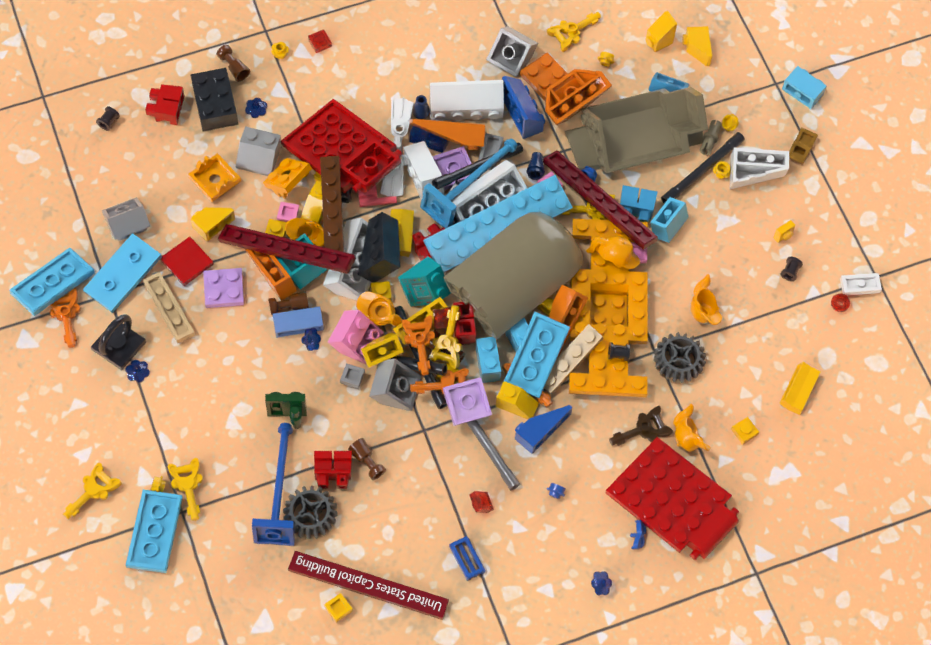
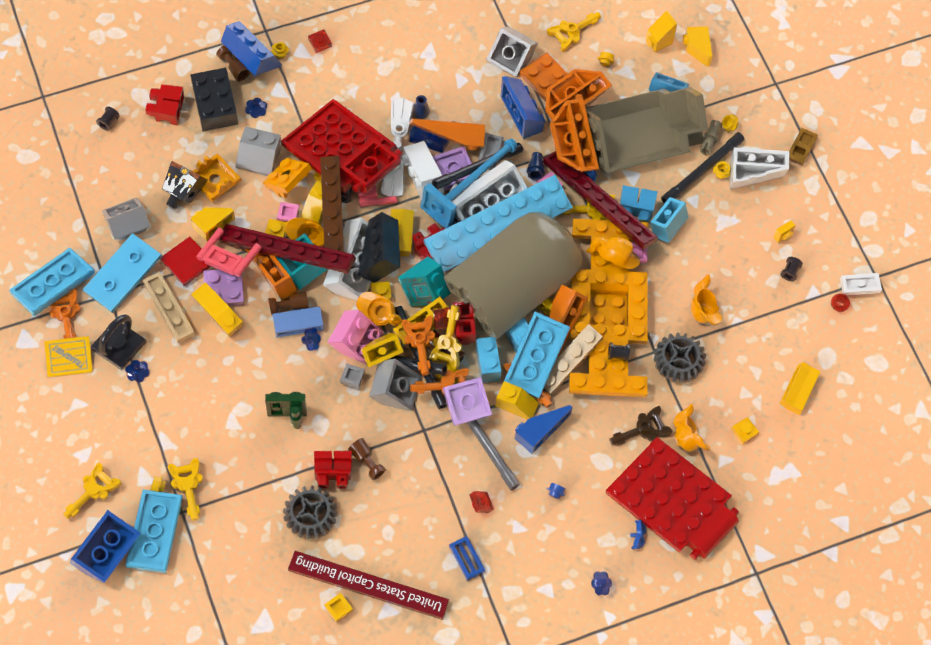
blue tile [252,423,295,546] -> none
white slope [429,80,504,121] -> none
medium azure brick [782,66,827,109] -> none
none -> yellow sticker [44,336,93,377]
none -> blue slope [70,510,141,583]
none -> torso [162,161,208,209]
none -> yellow slope [191,282,244,337]
none -> coral plate [196,228,262,277]
none -> blue slope [221,21,282,76]
none -> orange wedge [550,98,599,172]

